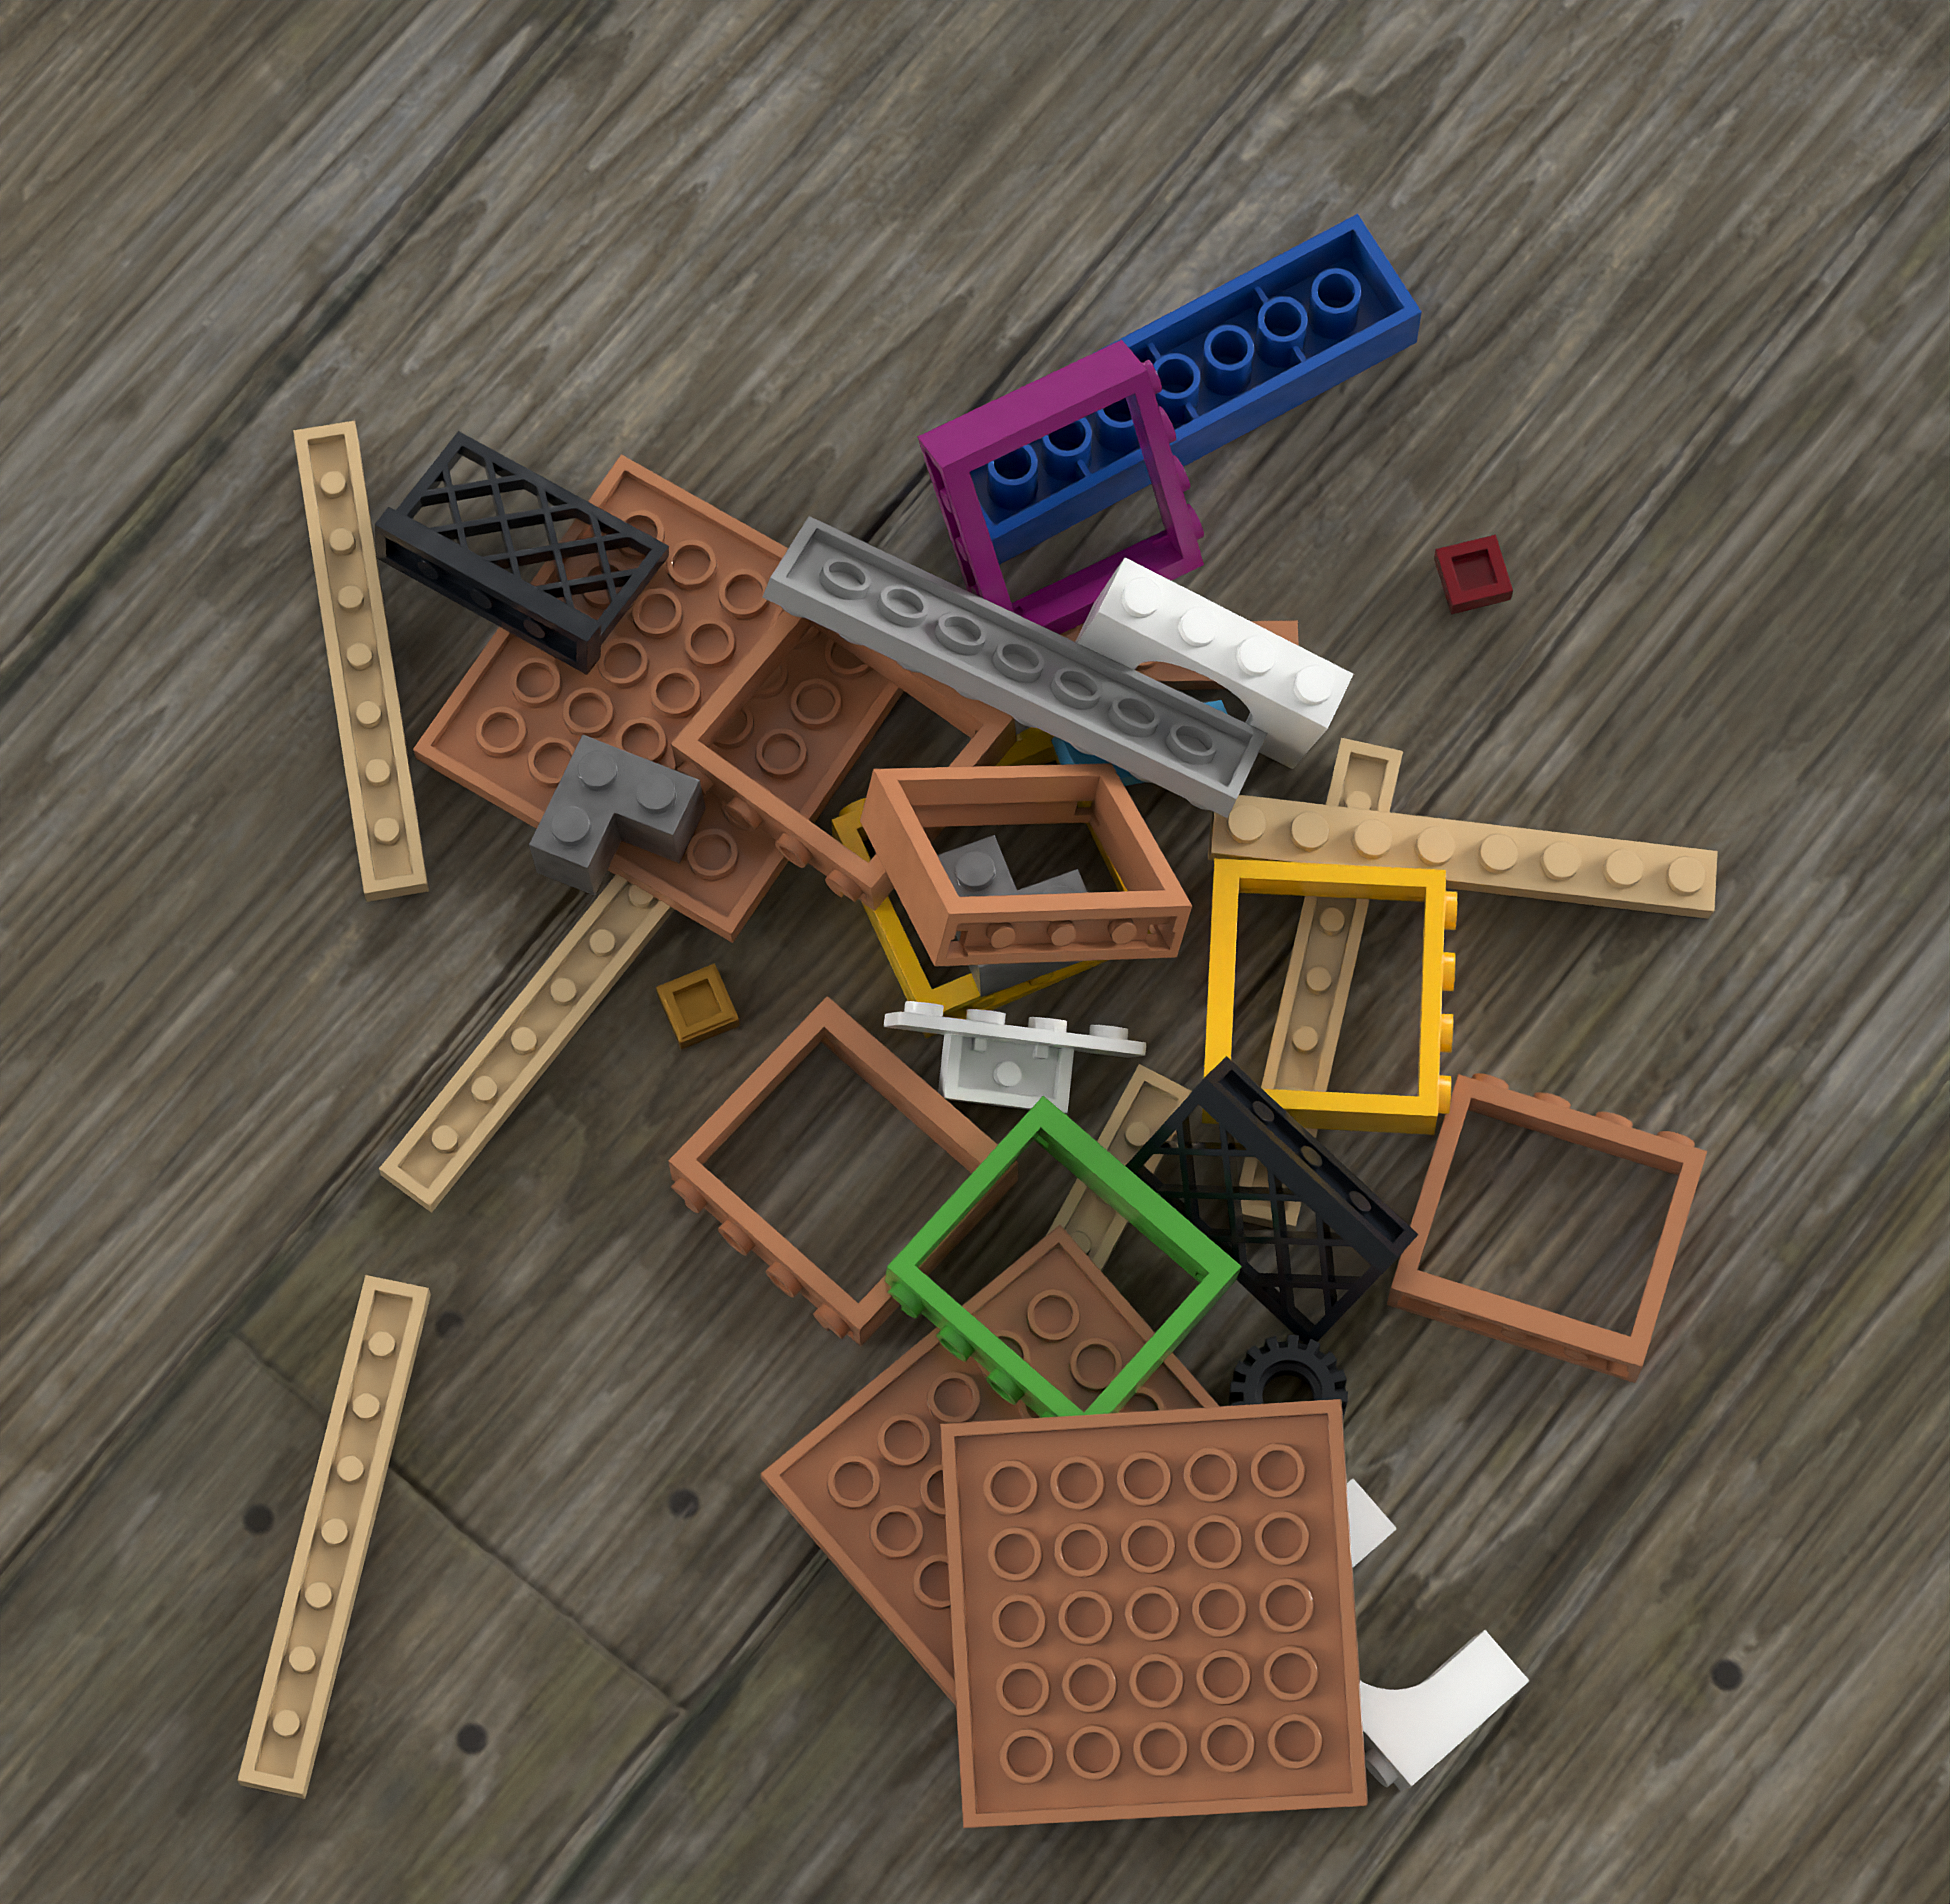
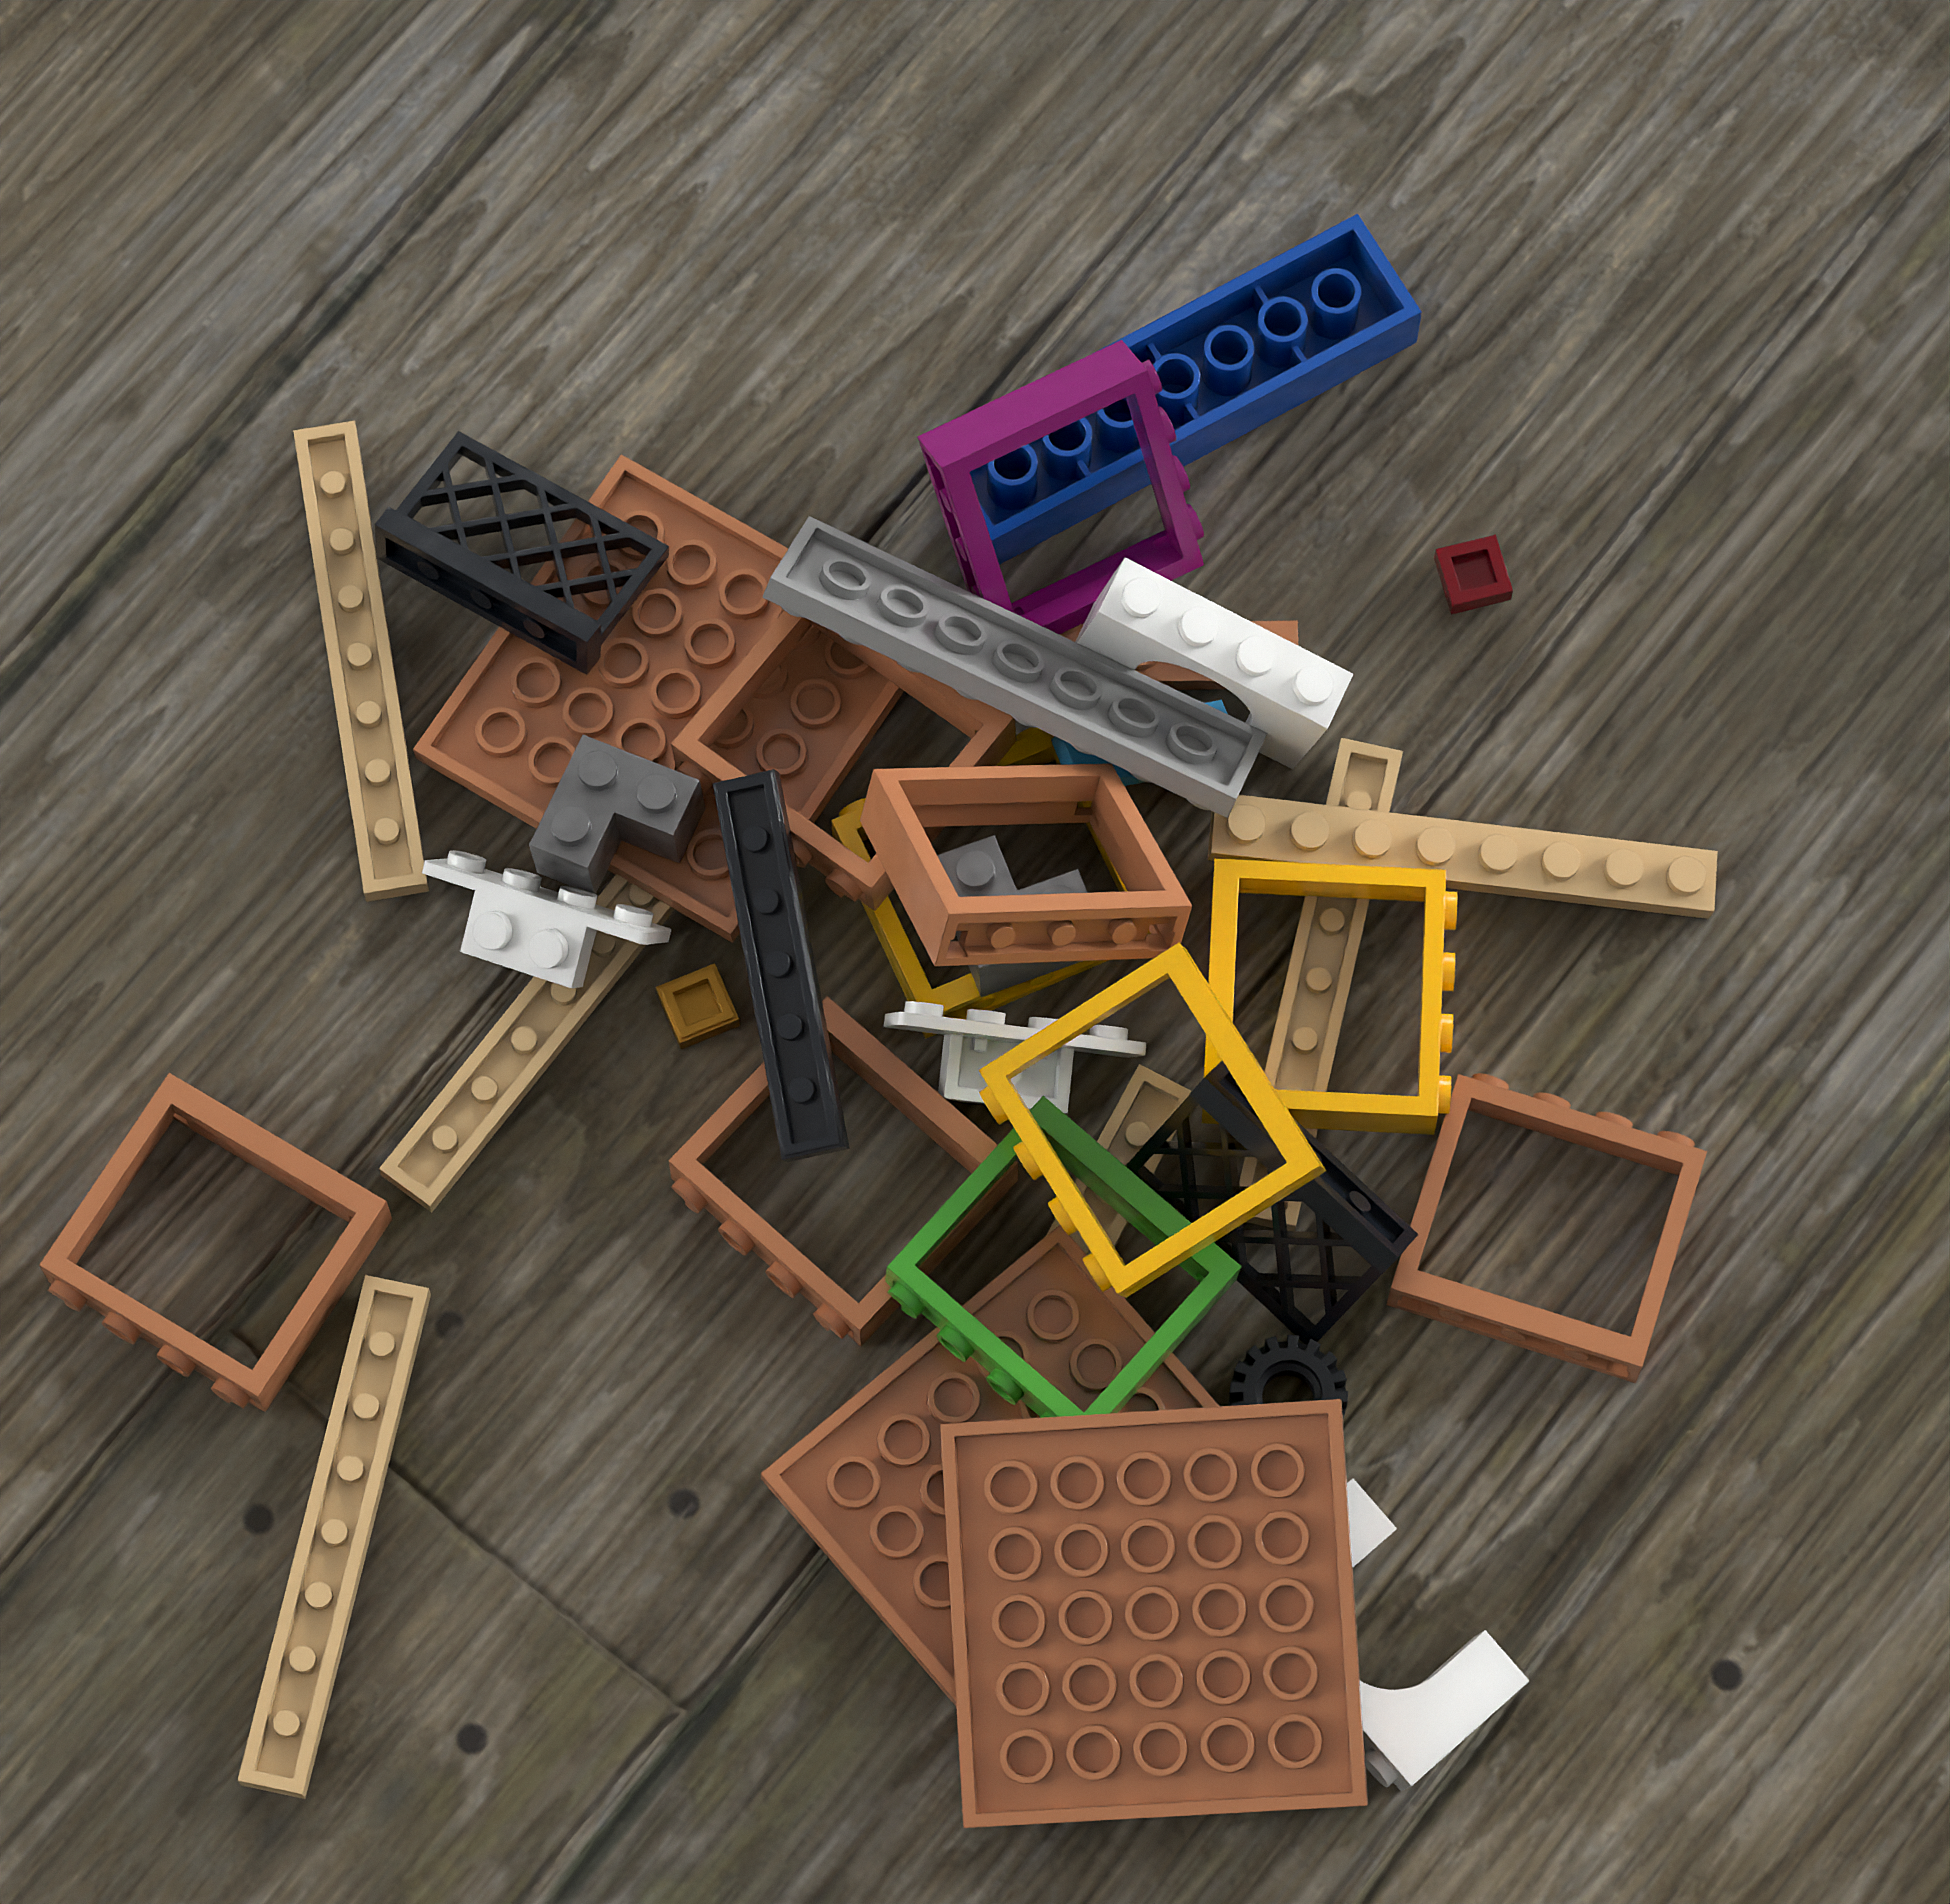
none -> nougat window [39,1073,392,1412]
none -> white bracket [422,850,671,989]
none -> black tile [713,769,850,1162]
none -> yellow window [979,942,1326,1298]

